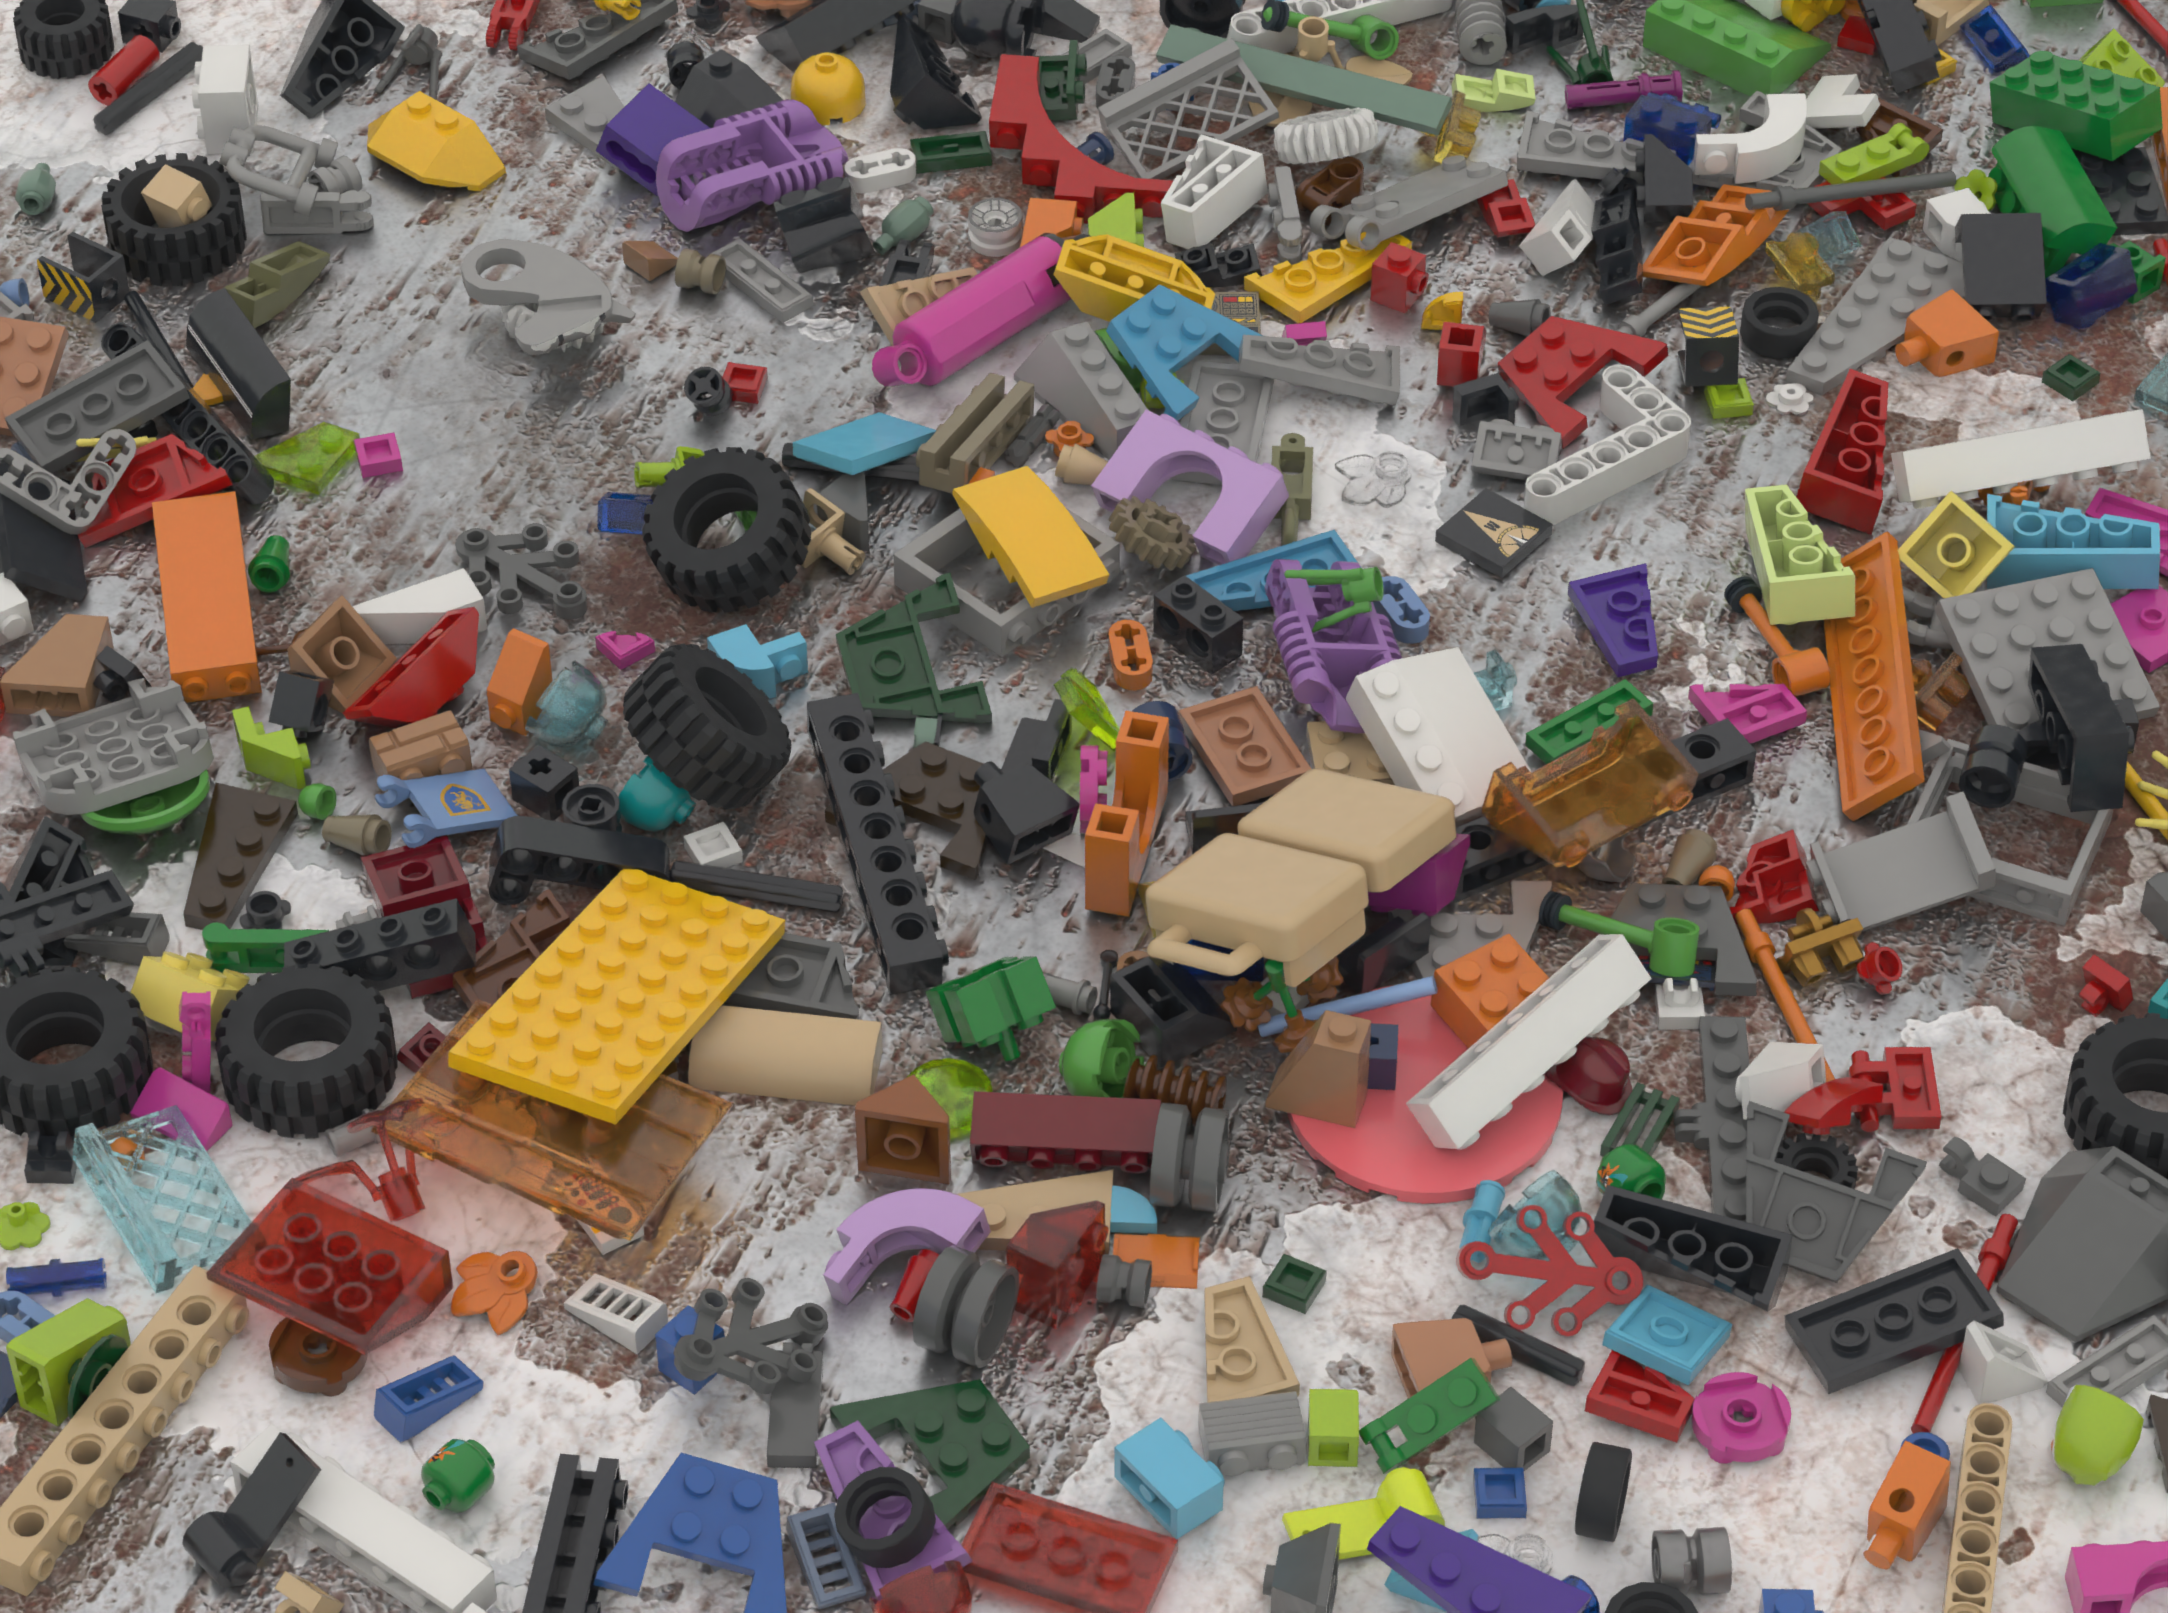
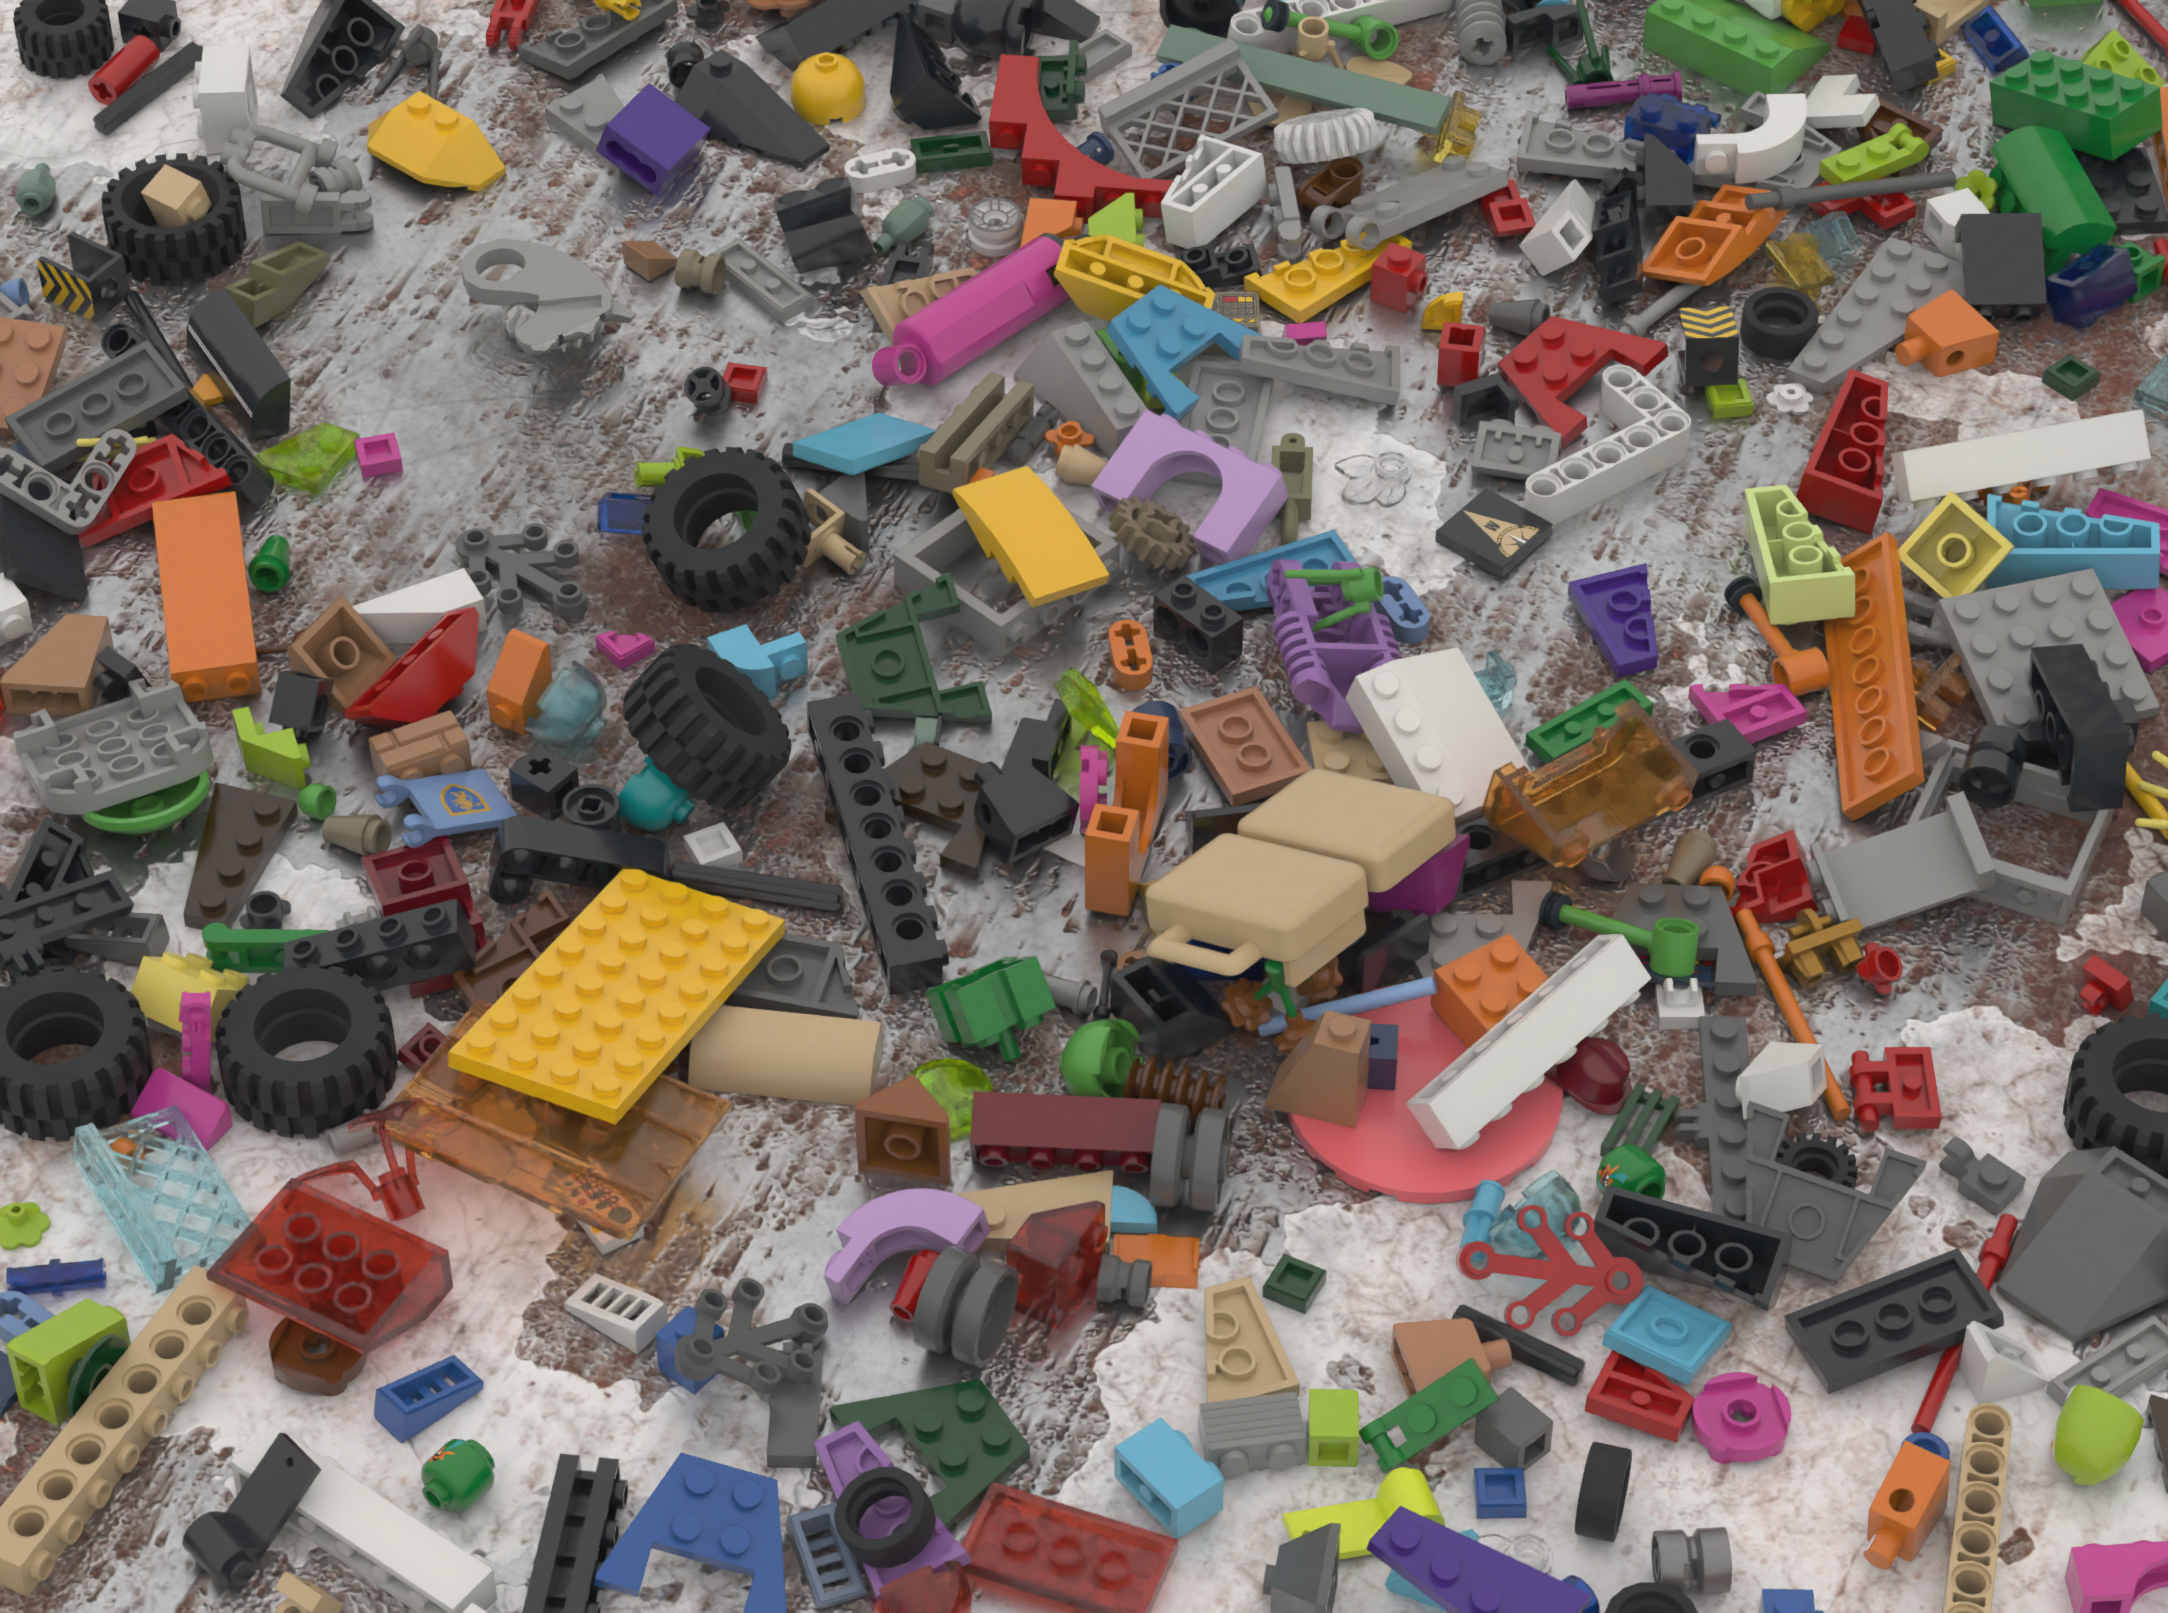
black tile [24,1131,81,1184] -> none
orange plate [451,1251,538,1335] -> none
medium lavender connector [656,99,848,232] -> none
dark grey beam [1096,56,1135,109] -> none
yellowish green slope [1451,69,1536,112] -> none
red slope [1784,1077,1883,1135] -> none

